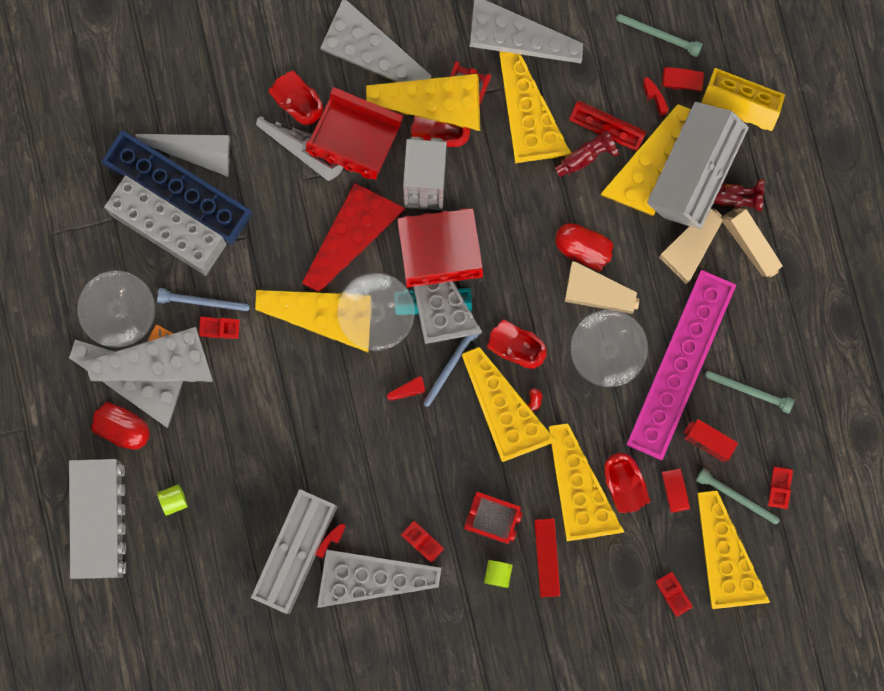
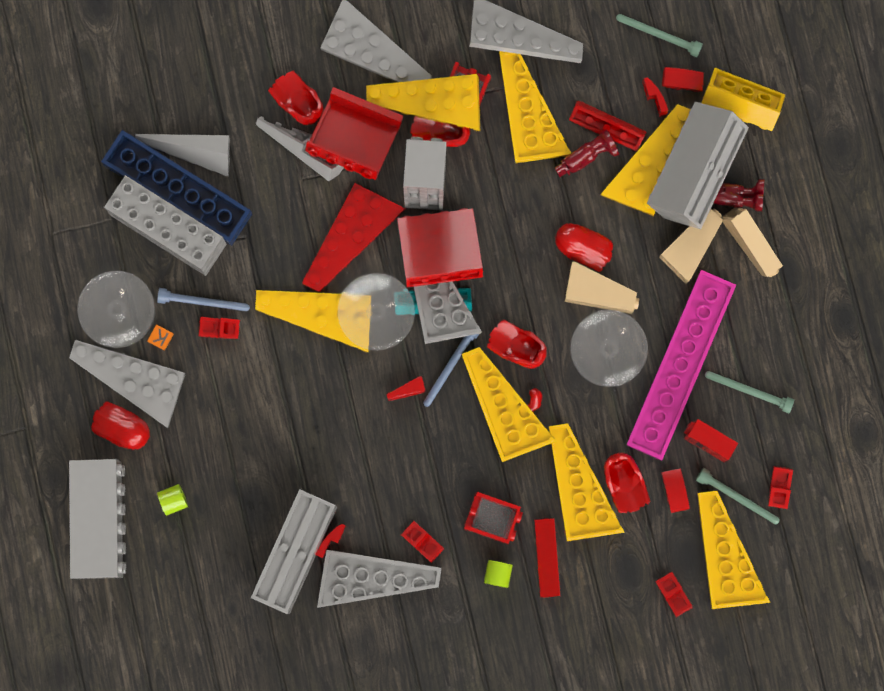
light grey wing [85,327,213,382] -> none

